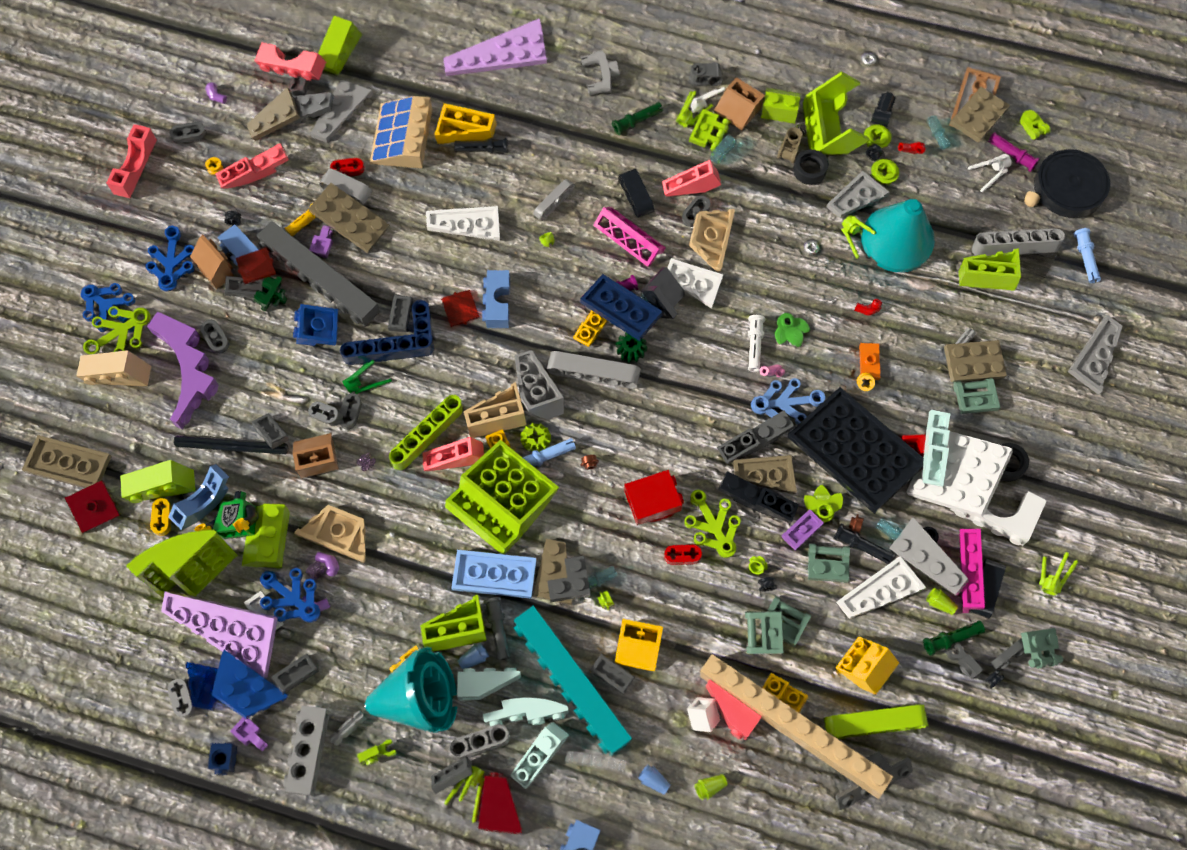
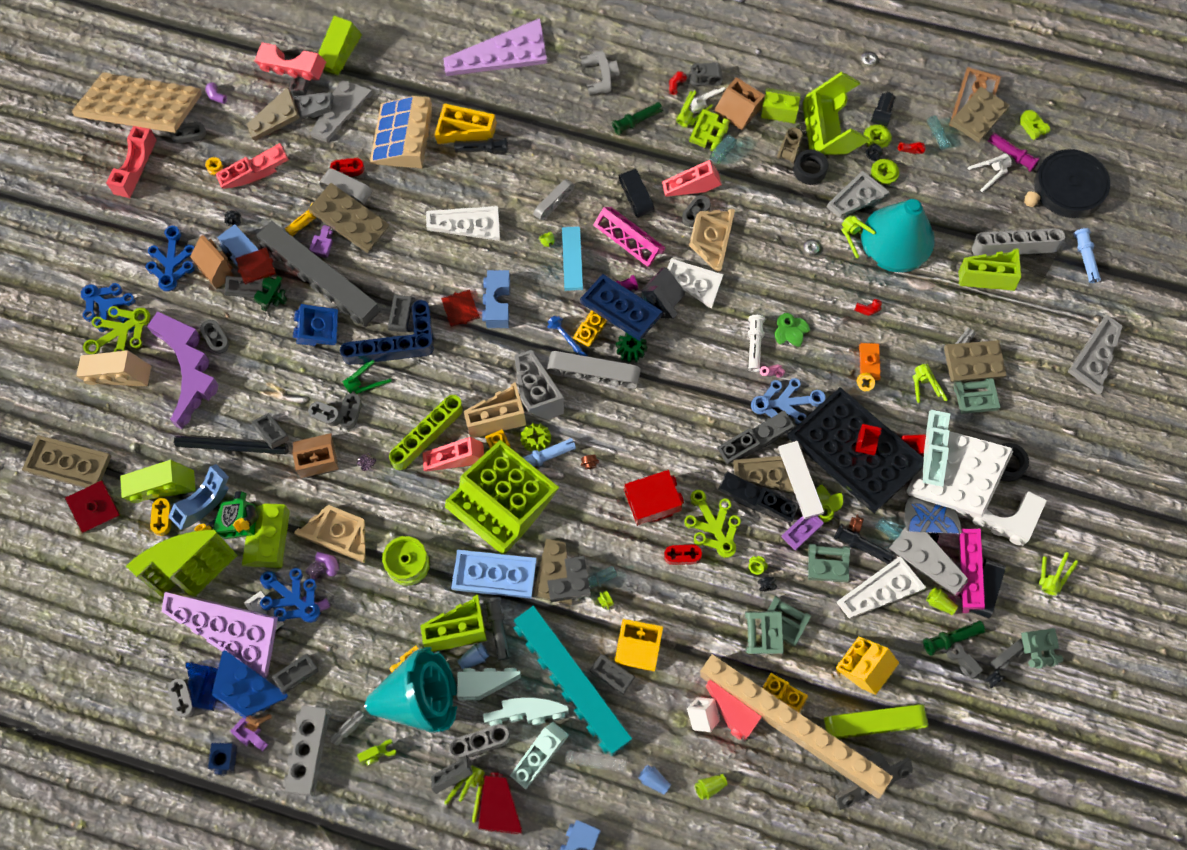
none -> tan plate [72,73,202,133]
none -> medium nougat hand [244,714,272,732]
none -> lime wheel [382,536,430,586]
none -> blue piece [547,315,588,357]
none -> medium azure slope [562,227,583,291]
none -> red arm [669,71,687,95]
none -> white tile [778,441,824,519]
none -> red panel [855,424,881,455]
none -> sticker [905,496,962,534]
none -> lime plant [912,364,948,403]

